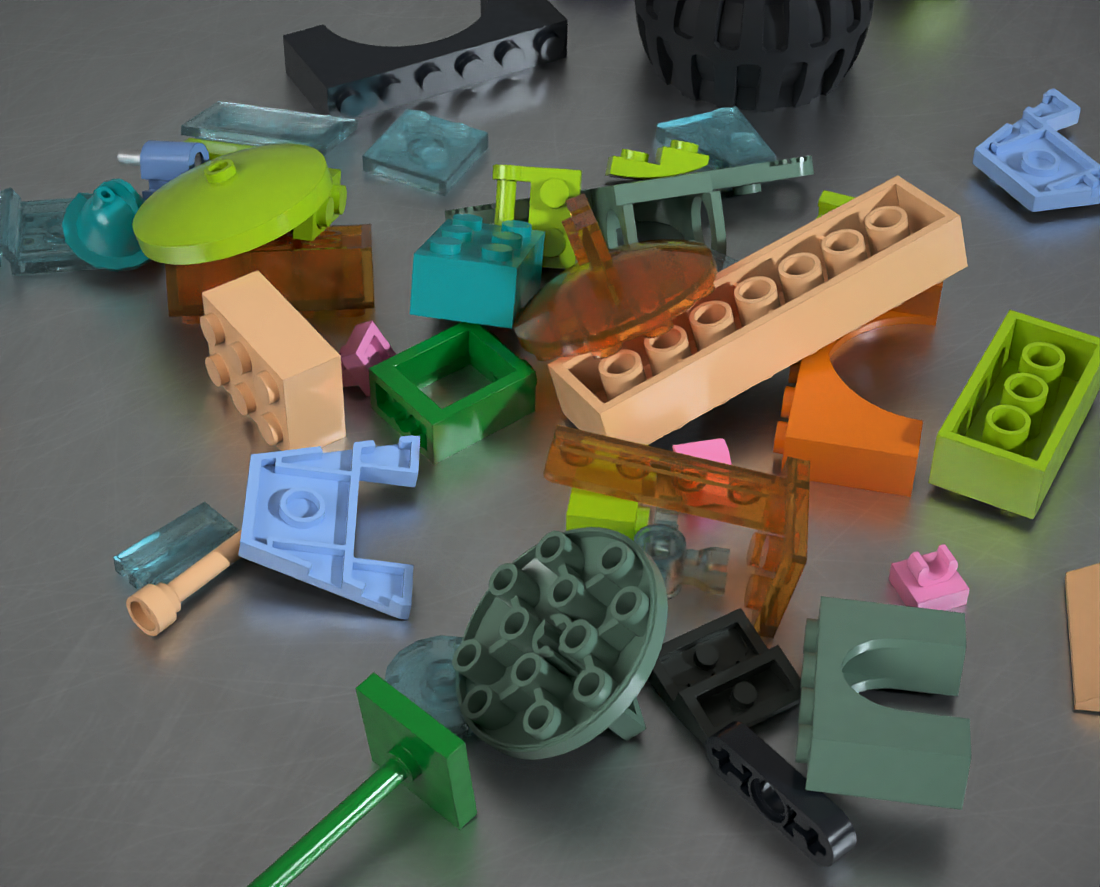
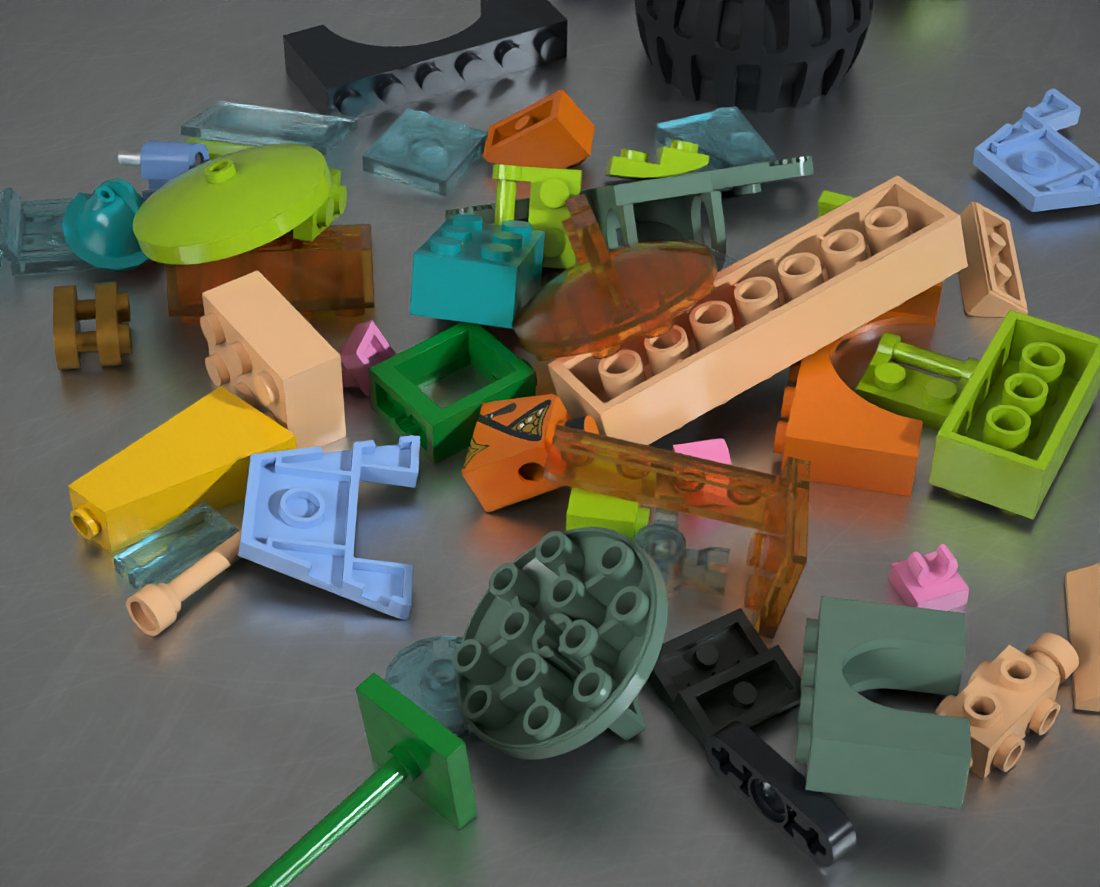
none -> pearl gold brick [53,282,132,370]
none -> yellow slope [68,386,297,553]
none -> orange torso [461,394,599,513]
none -> orange slope [483,89,595,169]
none -> lime plate [855,332,980,431]
none -> light nougat brick [934,633,1079,779]
none -> light nougat slope [958,201,1028,318]

